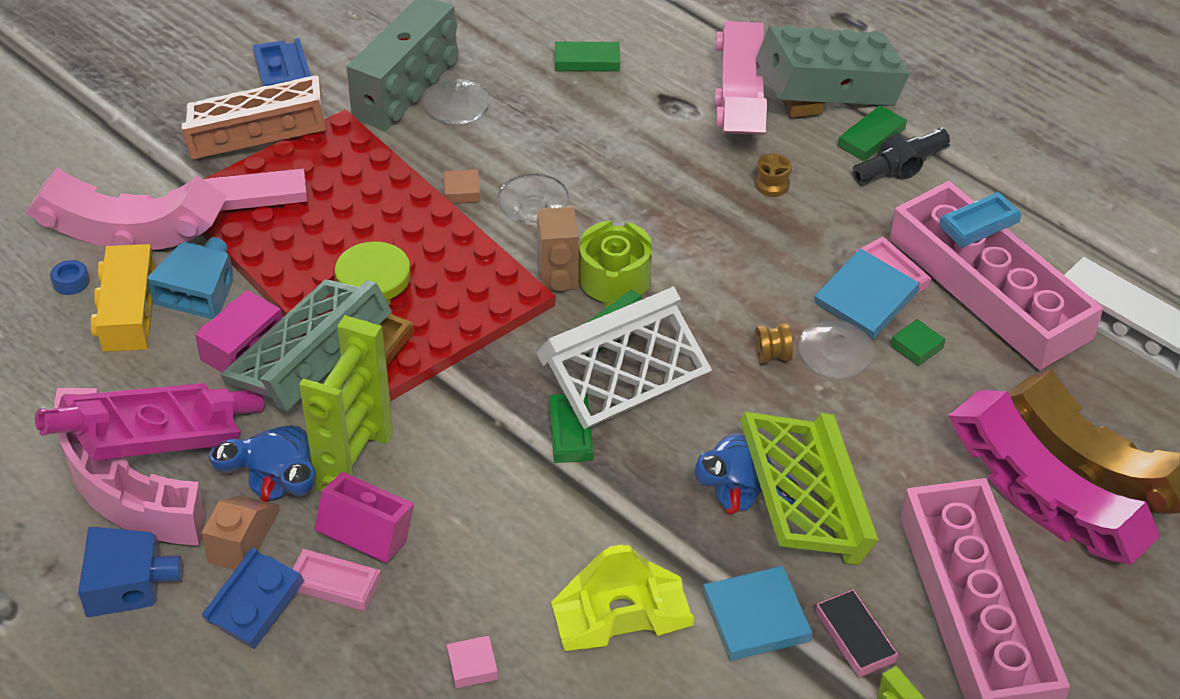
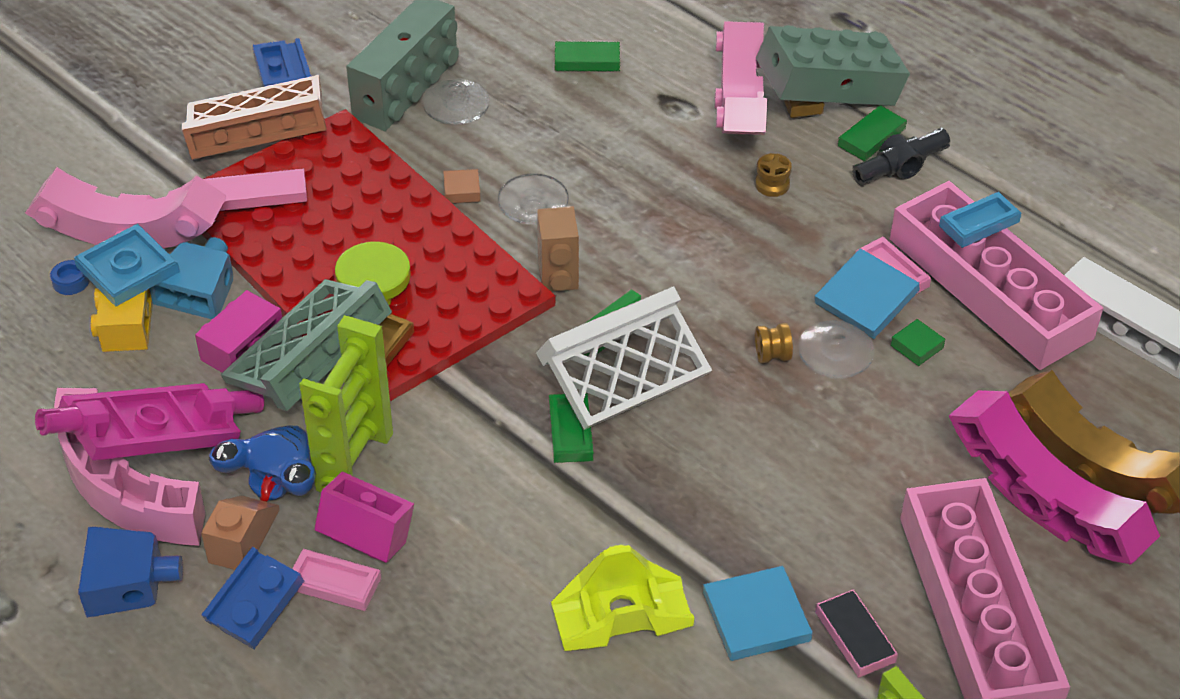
bright pink tile [446,636,498,689] -> none
lime brick [579,221,652,307] -> none
blue head [694,433,799,514] -> none
lime fence [740,412,879,565] -> none
none -> dark azure tile [74,223,180,307]

